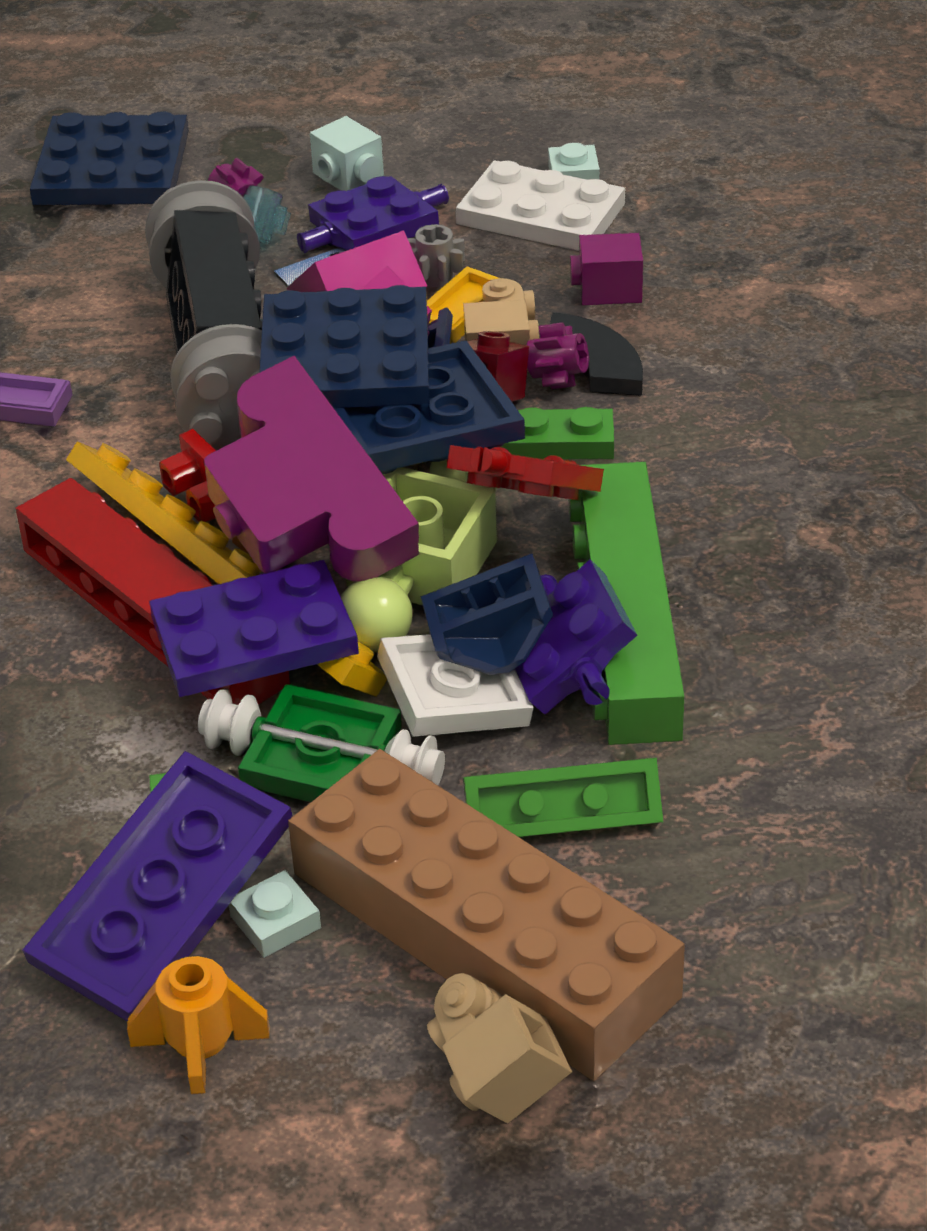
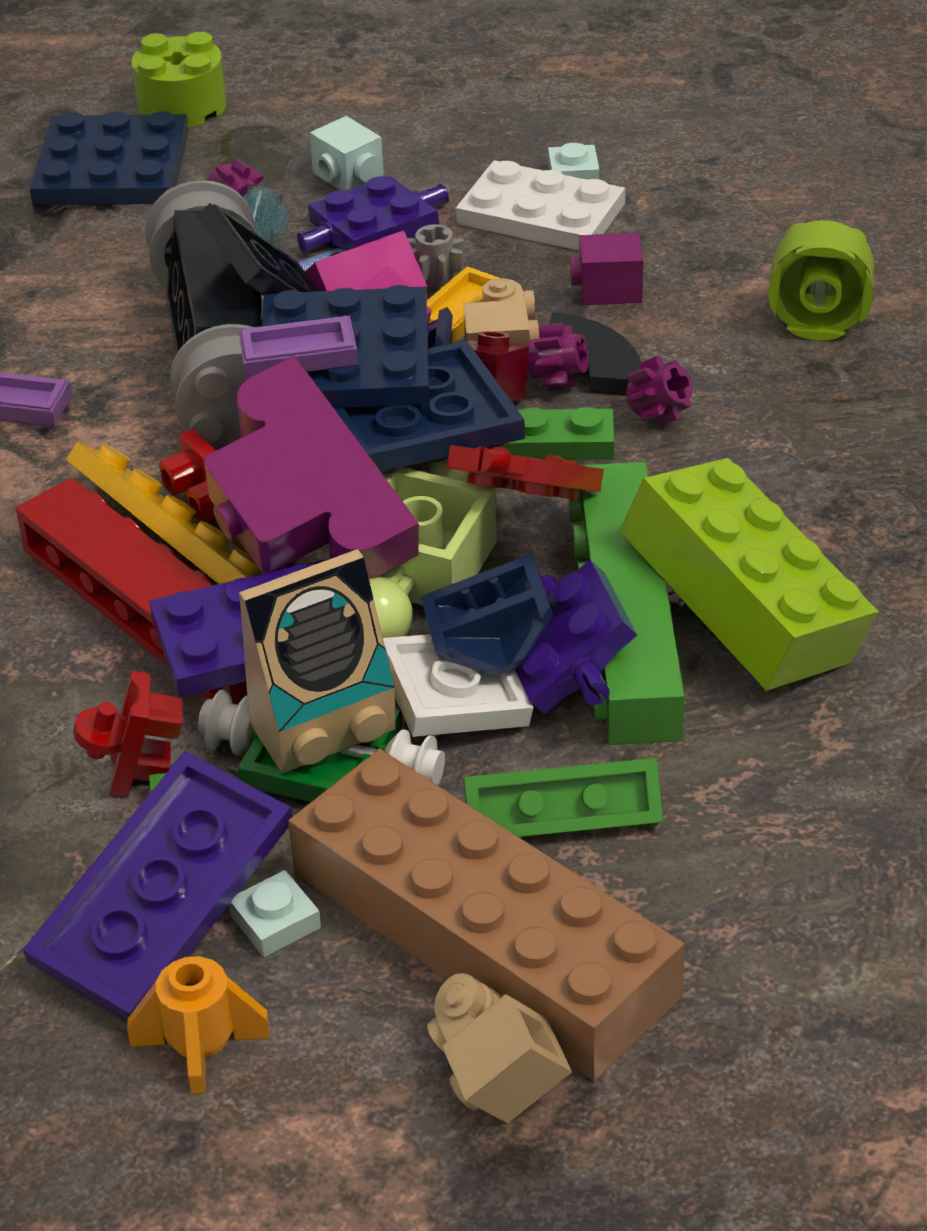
none -> red hips [73,671,183,798]
none -> lime brick [131,31,227,128]
none -> black tile [197,203,320,296]
none -> medium lavender tile [238,316,358,379]
none -> slope [239,549,395,774]
none -> lime brick [620,458,879,691]
none -> magenta gear [626,355,693,426]
none -> lime brick [768,220,874,341]

